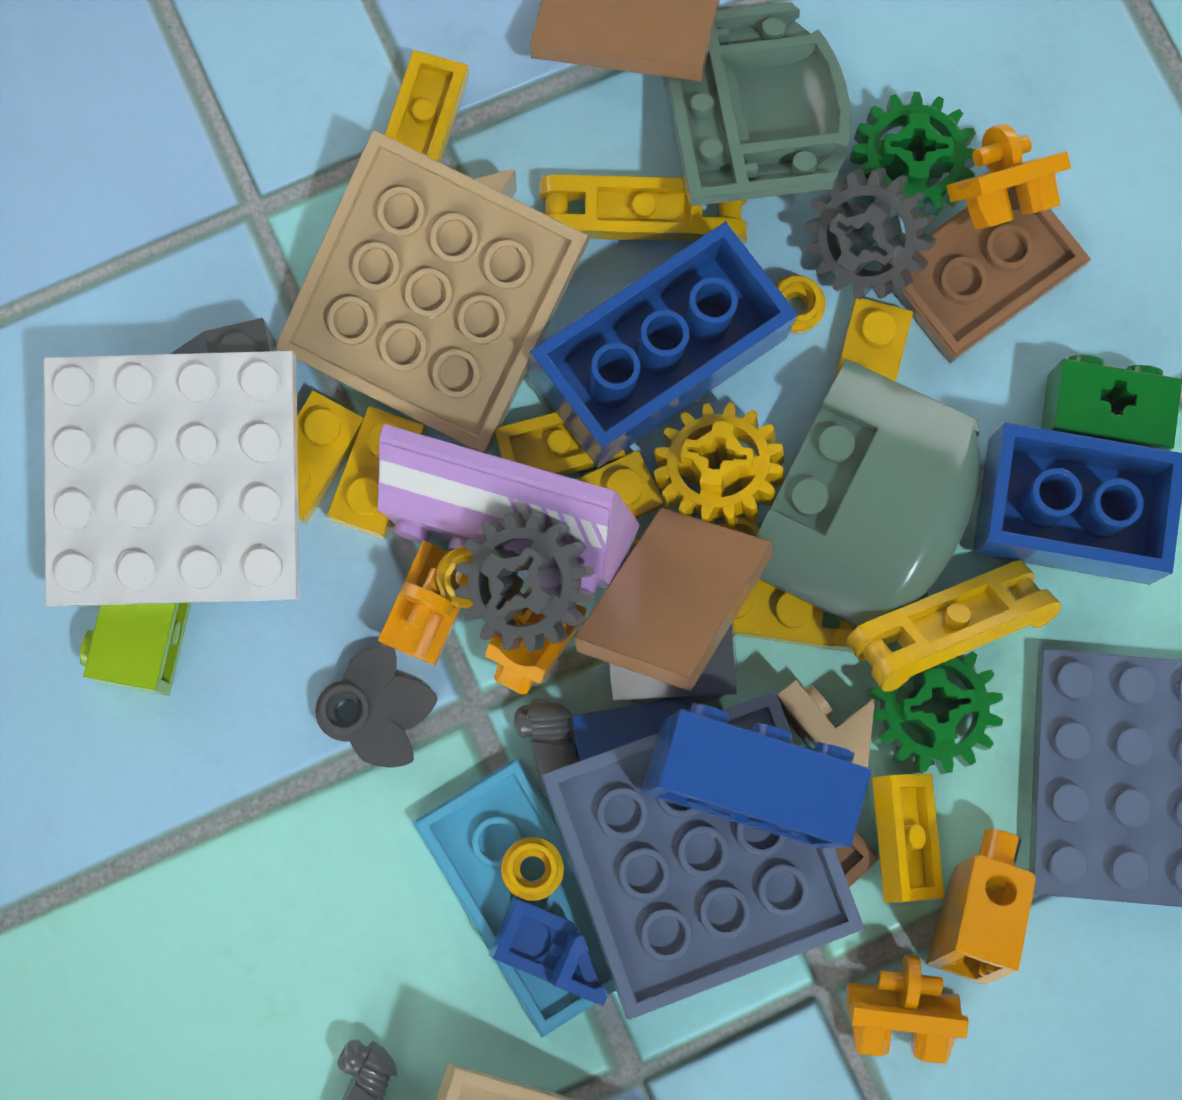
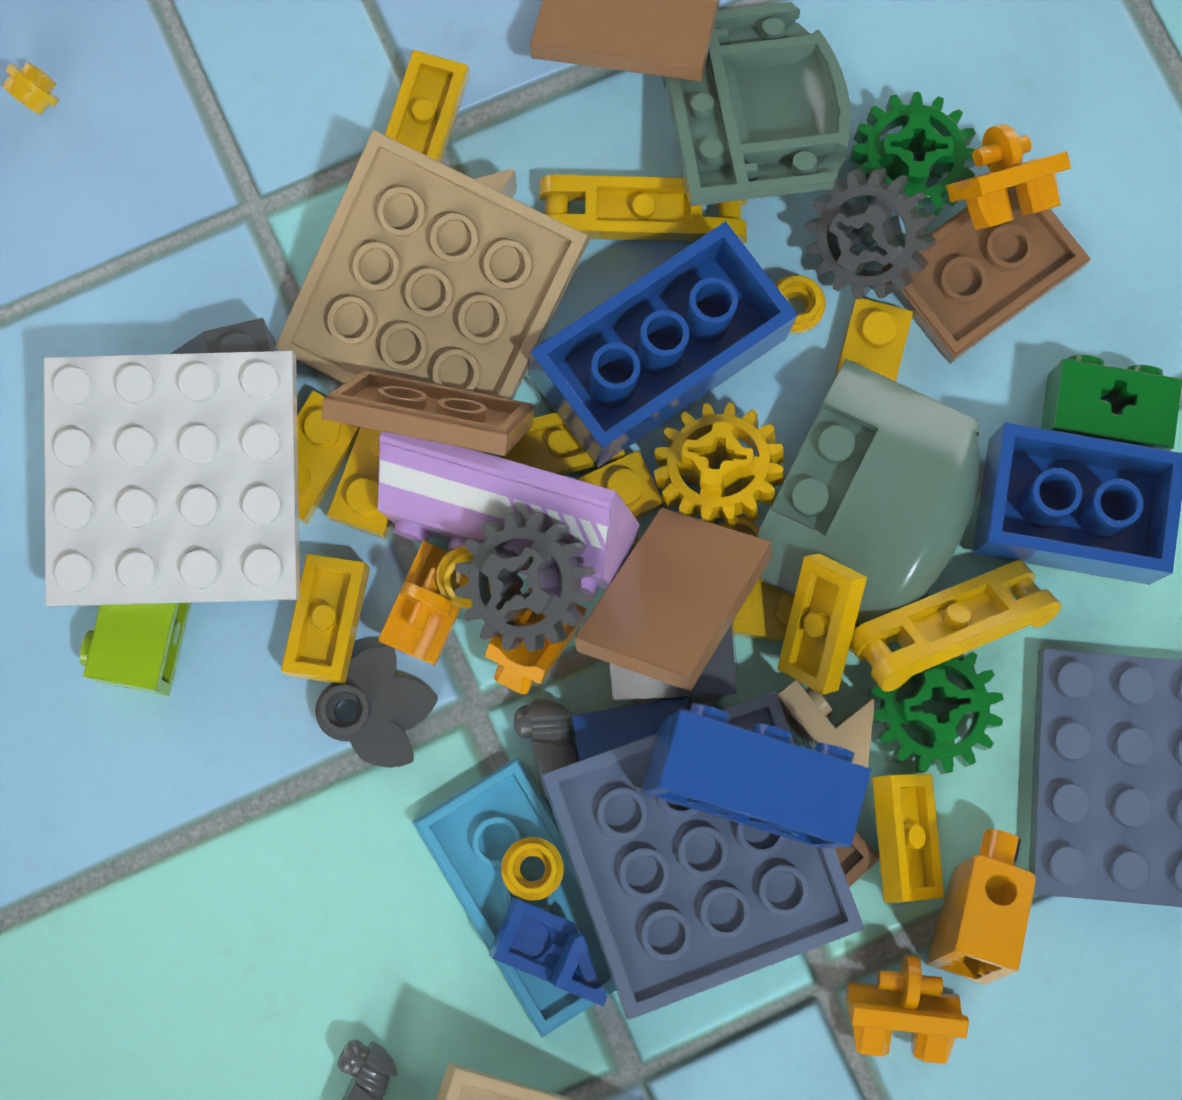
none -> yellow plate [2,61,60,115]
none -> yellow plate [281,554,370,685]
none -> medium nougat tile [321,370,535,456]
none -> yellow plate [777,554,867,695]

